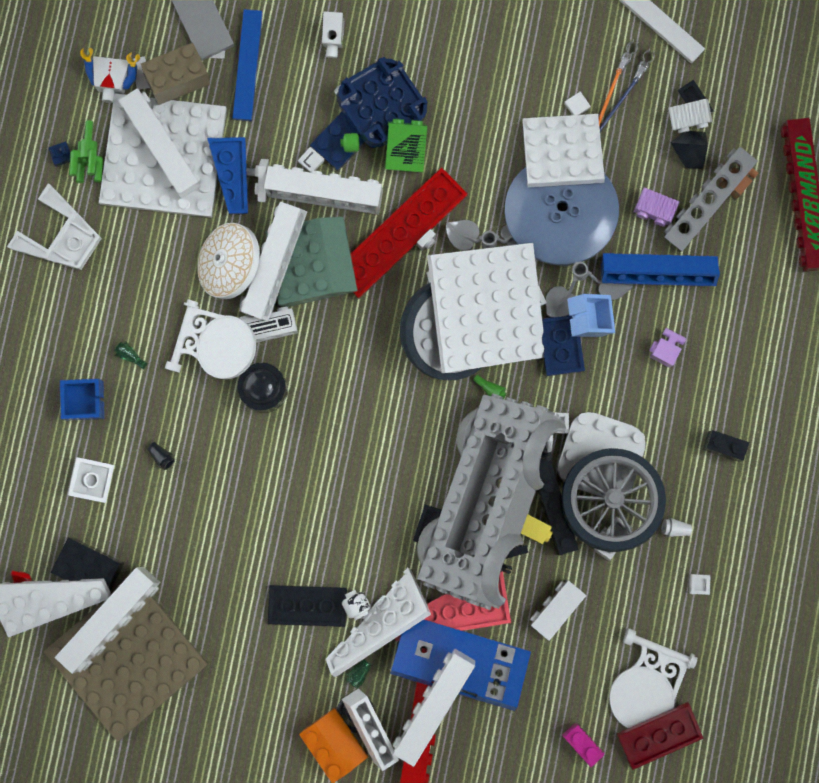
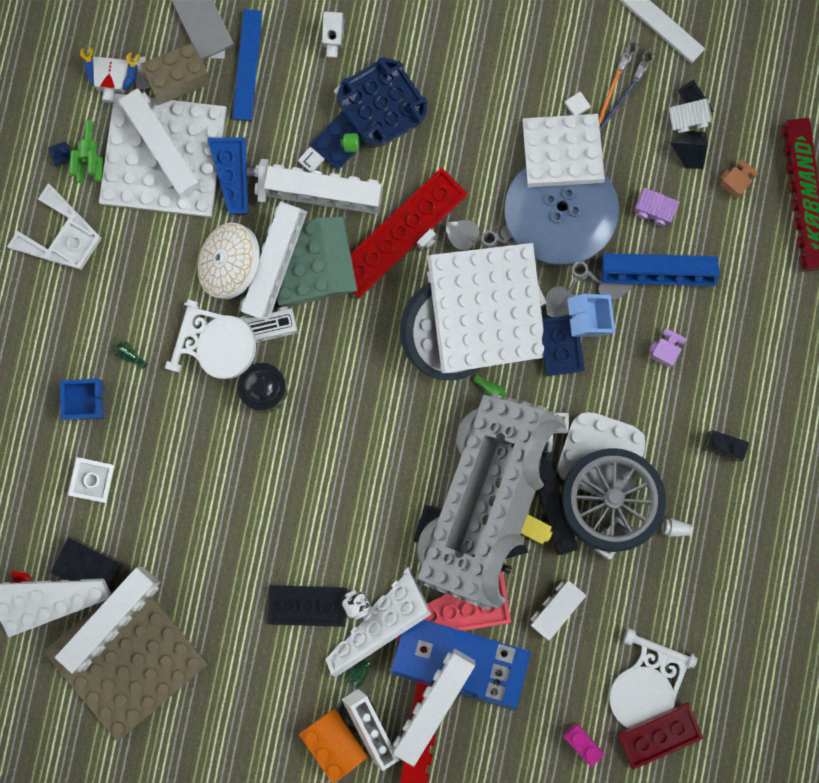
black cone [147,442,175,470] -> none
bright green panel [384,119,427,172] -> none
light grey brick [664,147,758,251] -> none
white tile [689,574,710,595] -> none

